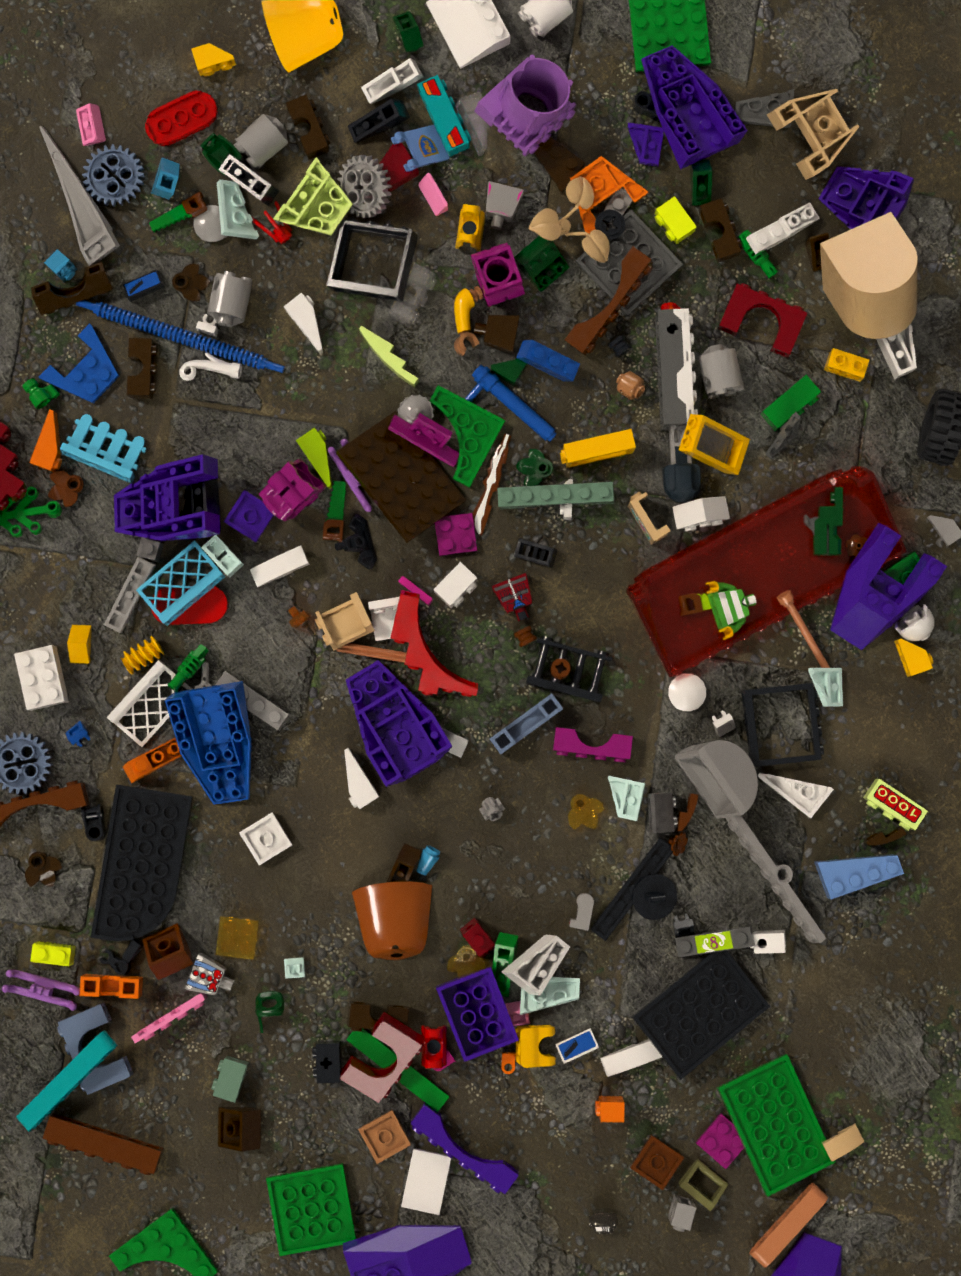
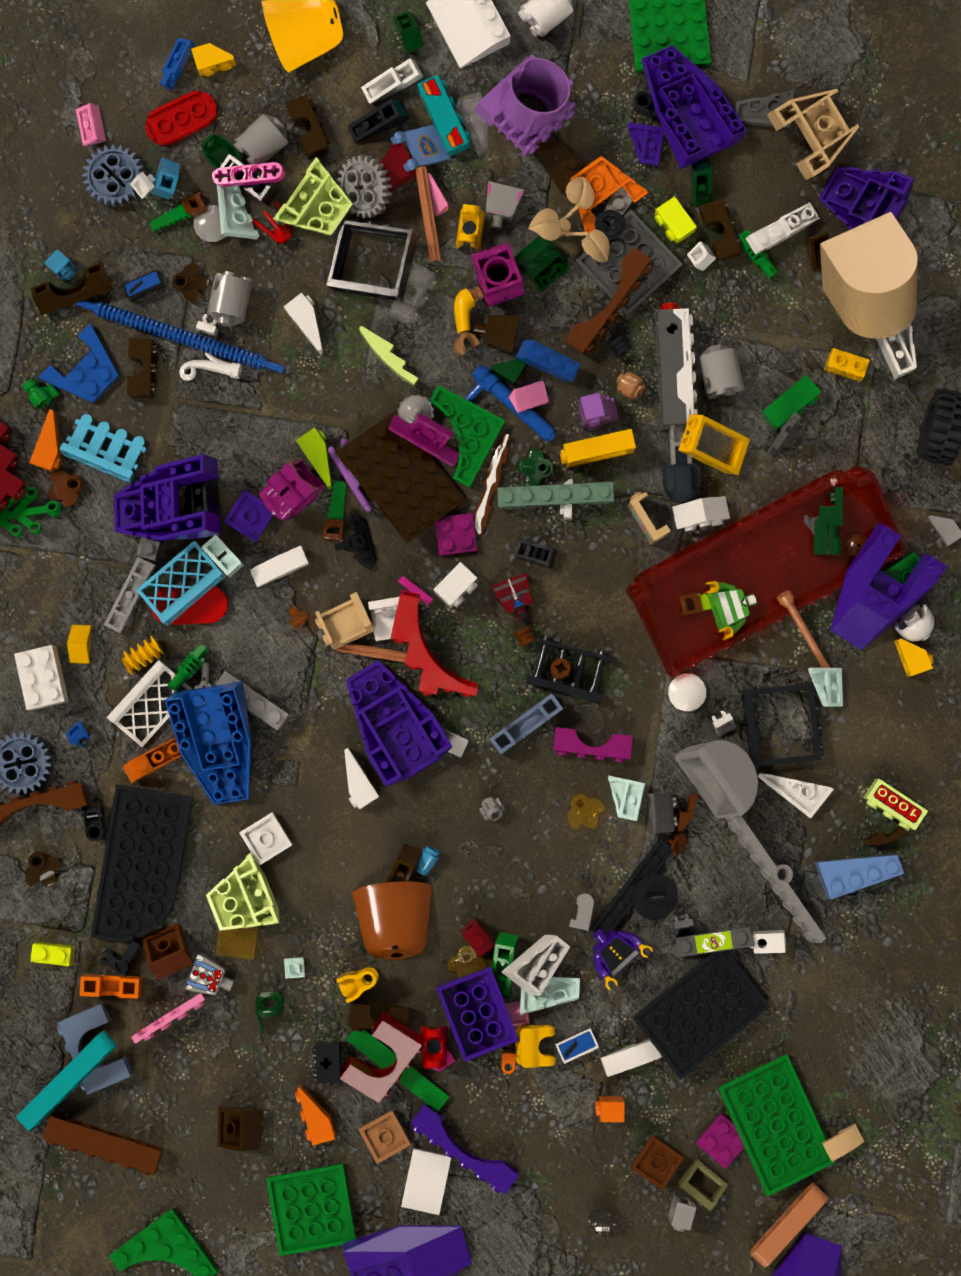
medium lavender piece [2,969,80,1011] -> none
light grey plate [40,126,120,266] -> none
sand green brick [211,1056,249,1103] -> none
dark red arch [718,283,807,358] -> none
none -> white tile [130,172,156,199]
none -> blue hinge [160,38,195,91]
none -> yellowish green wedge [206,853,280,931]
none -> dark pink beam [212,162,286,187]
none -> orange slope [295,1085,336,1146]
none -> yellow piece [336,966,379,1003]
none -> nougat axle [415,166,441,262]
none -> bright pink slope [508,381,549,413]
none -> medium lavender wedge [578,393,620,431]
none -> torso [593,929,653,991]
none -> white slope [687,241,716,271]

